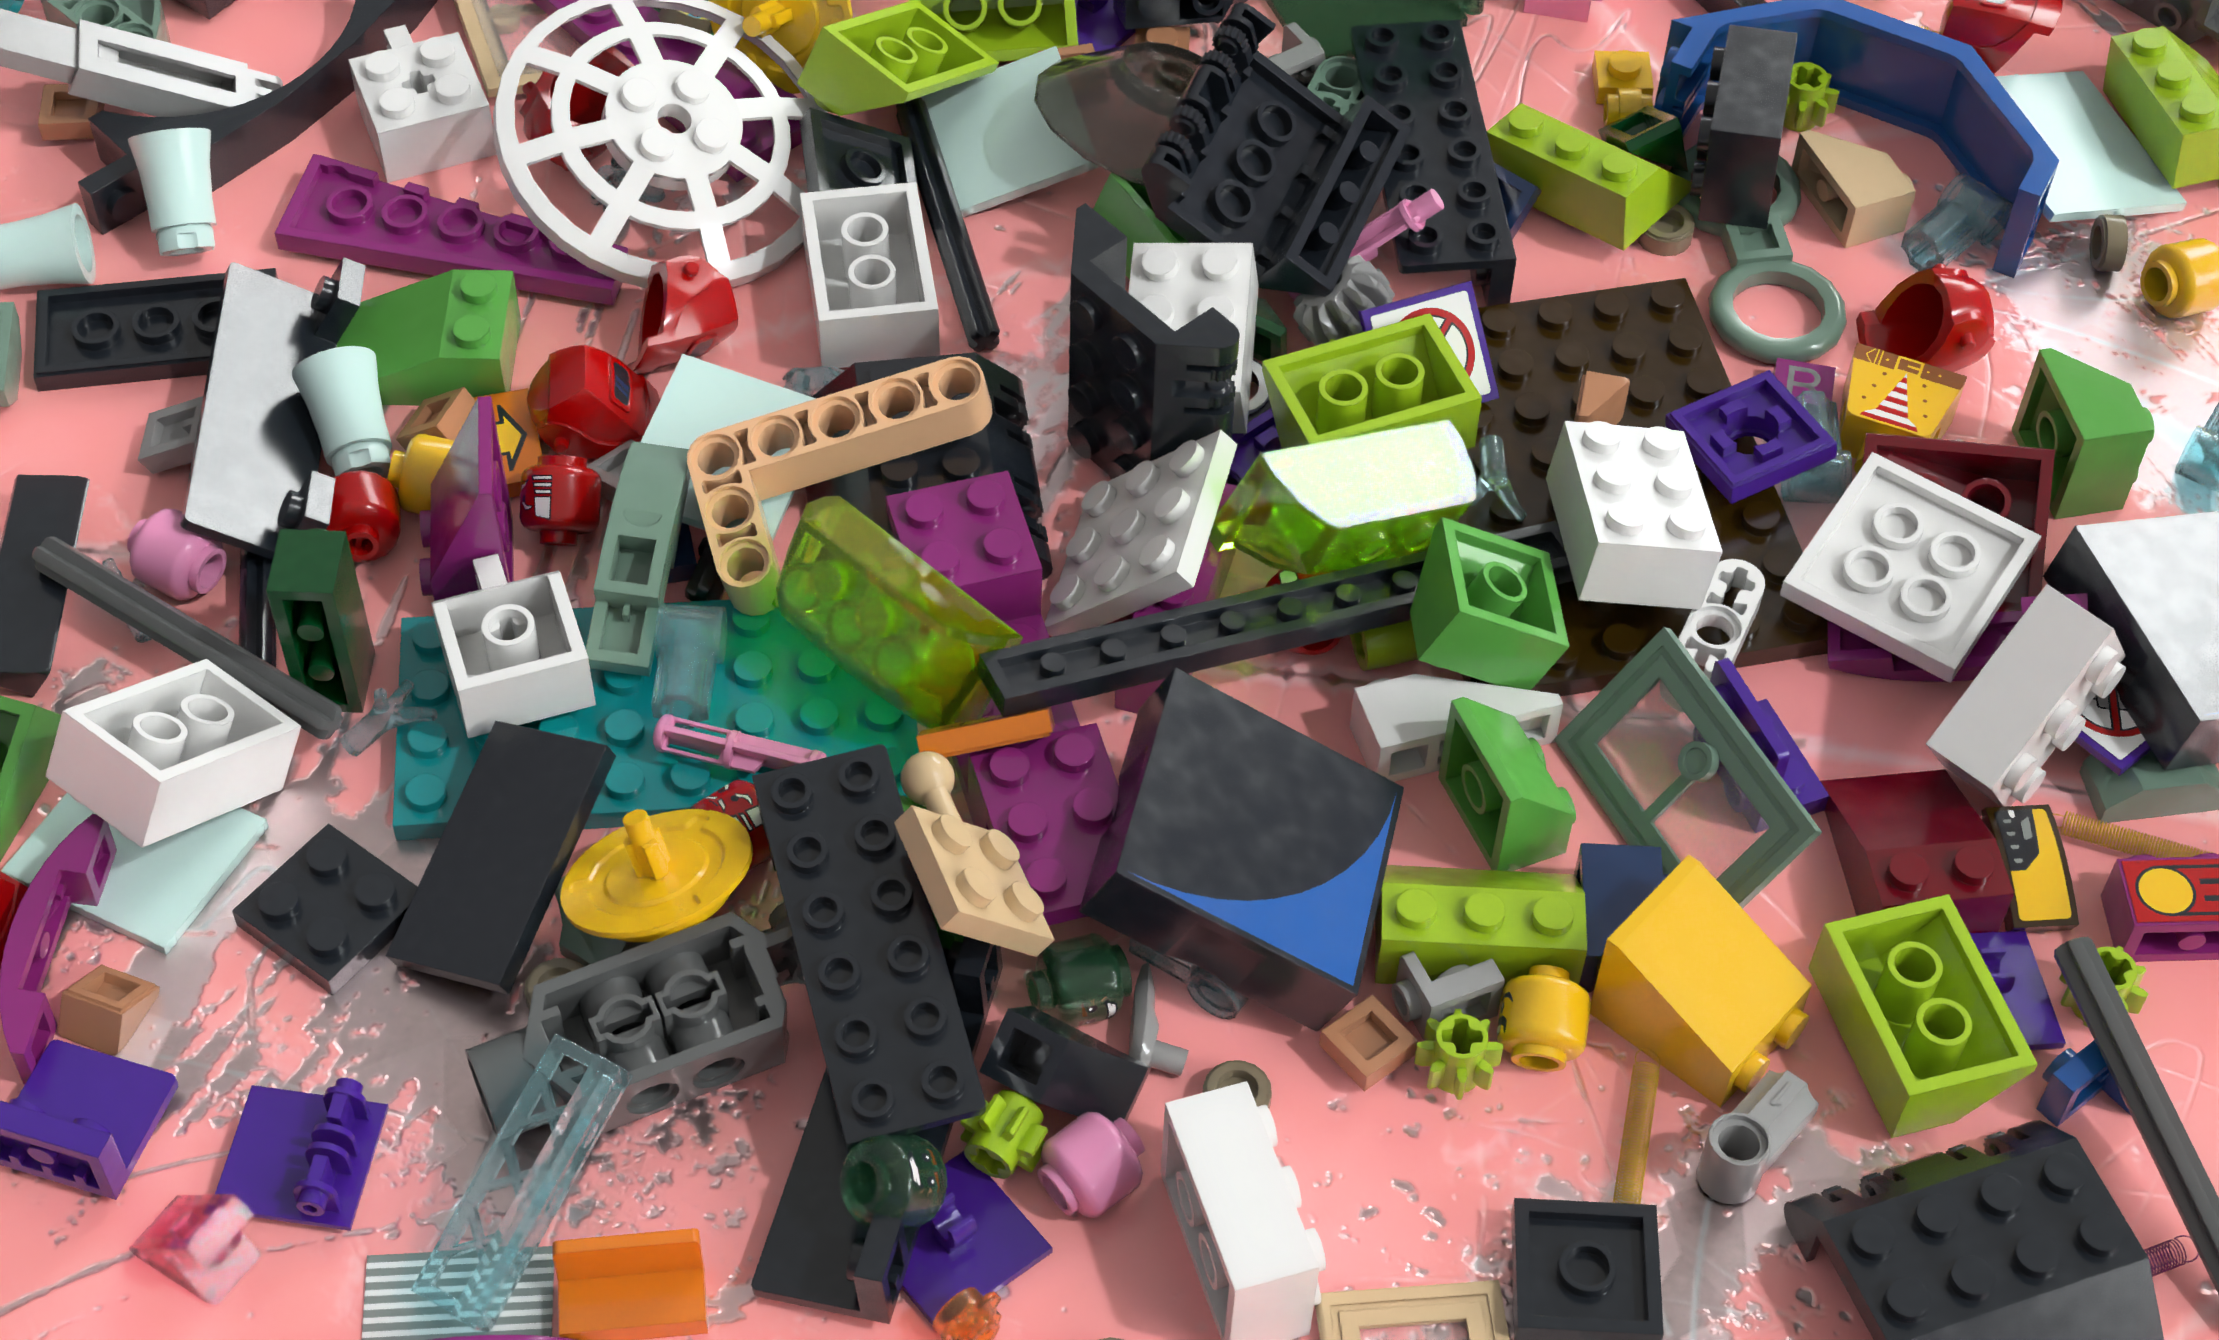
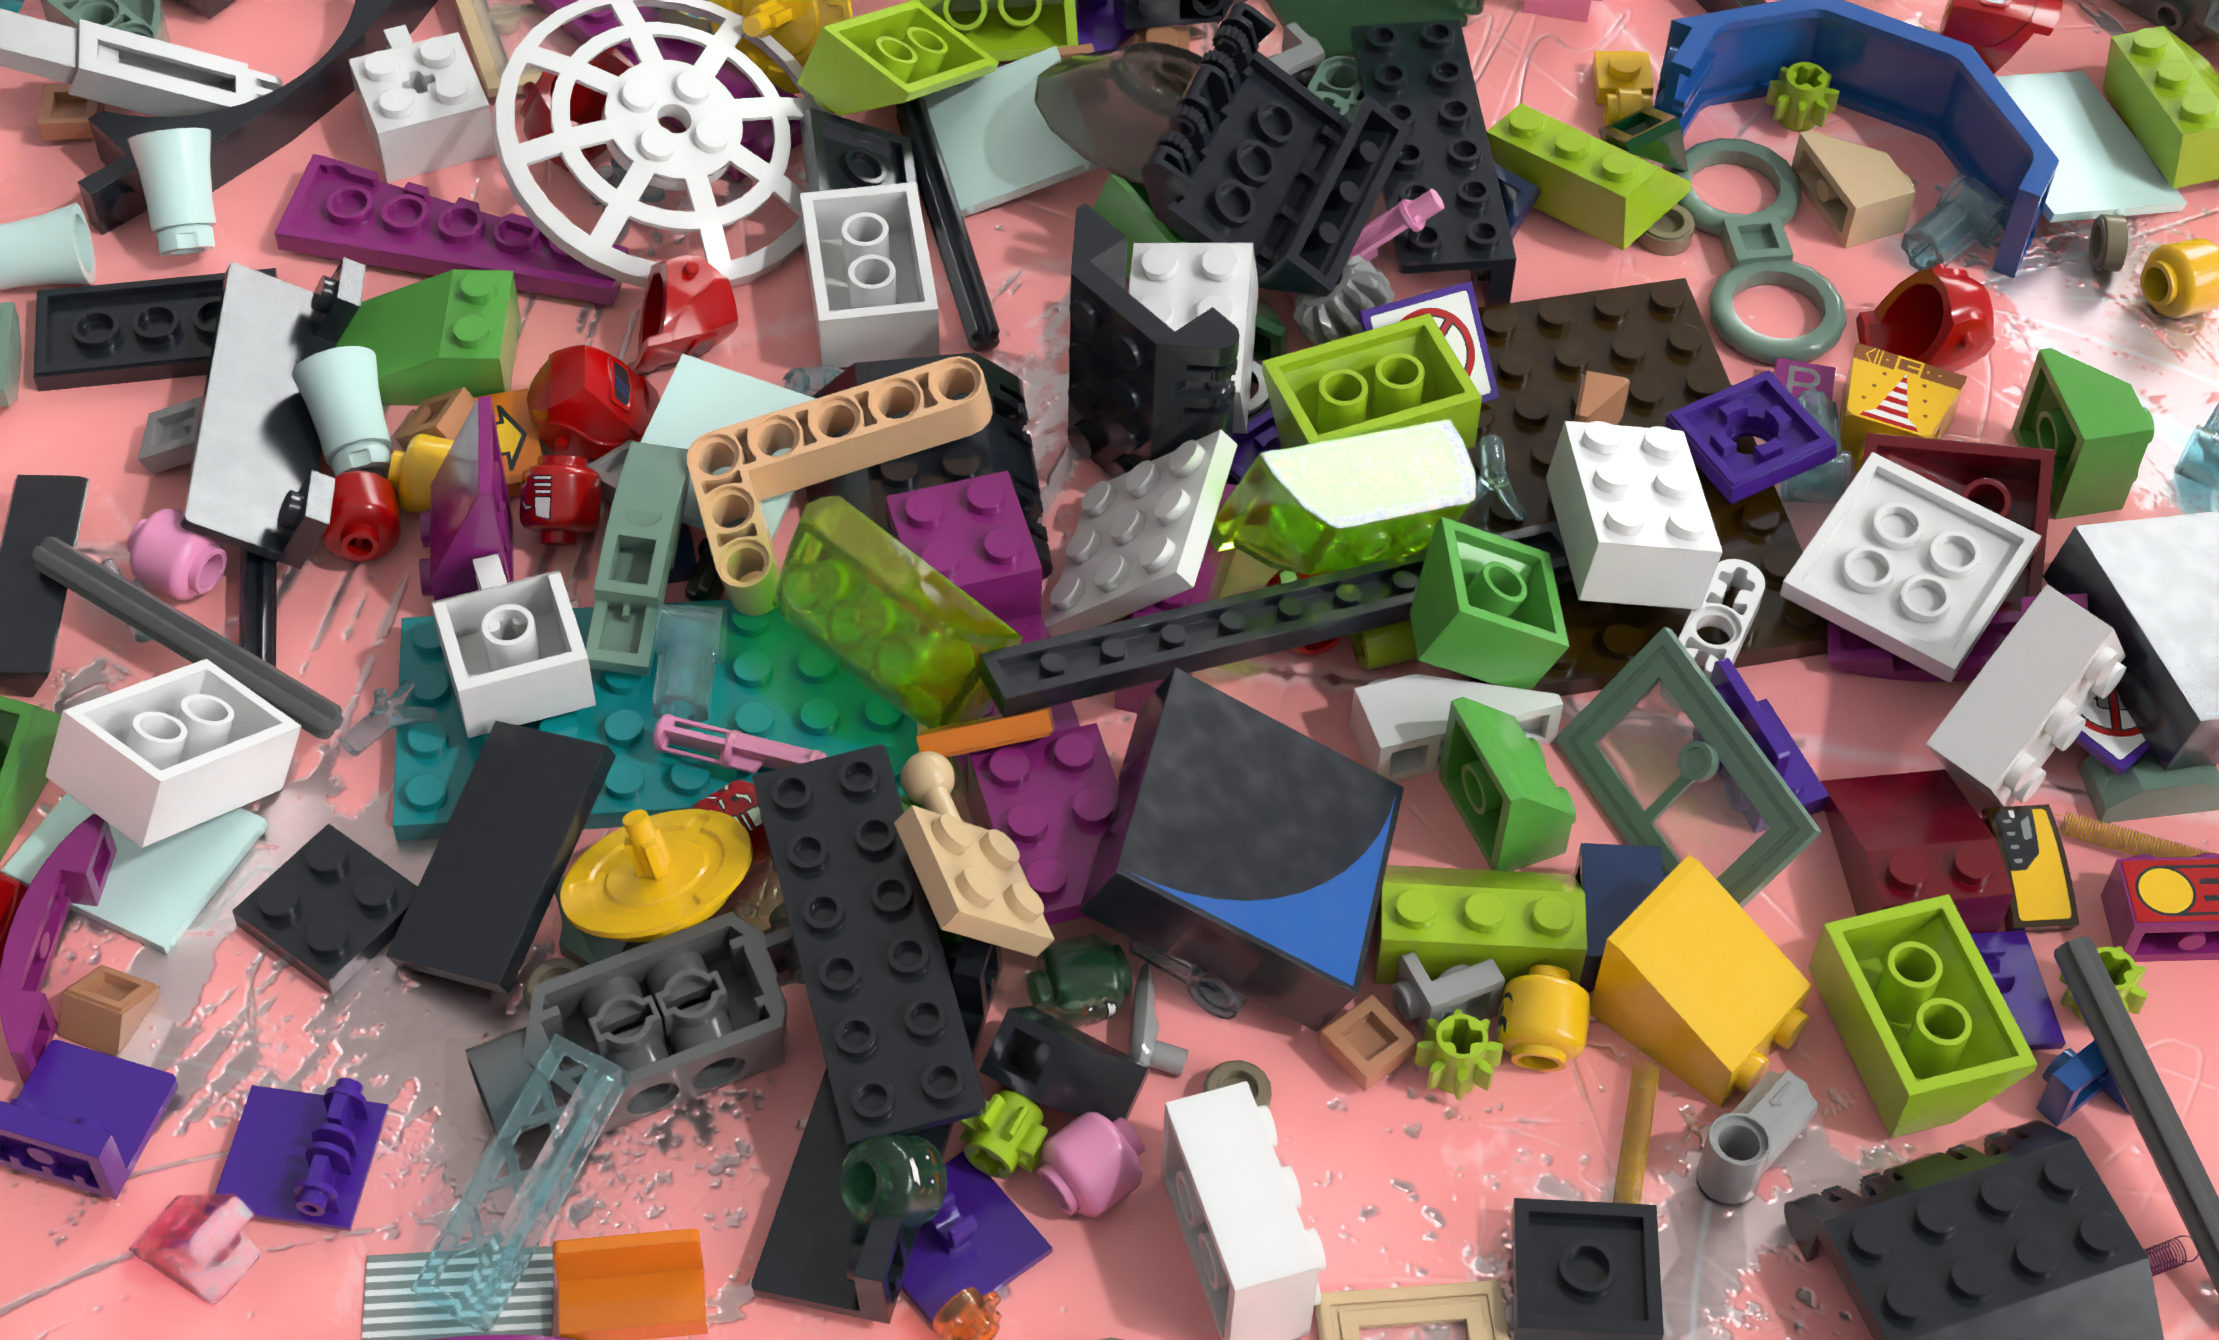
dark green brick [266,528,375,713] -> none
black brick [1690,25,1798,229] -> none

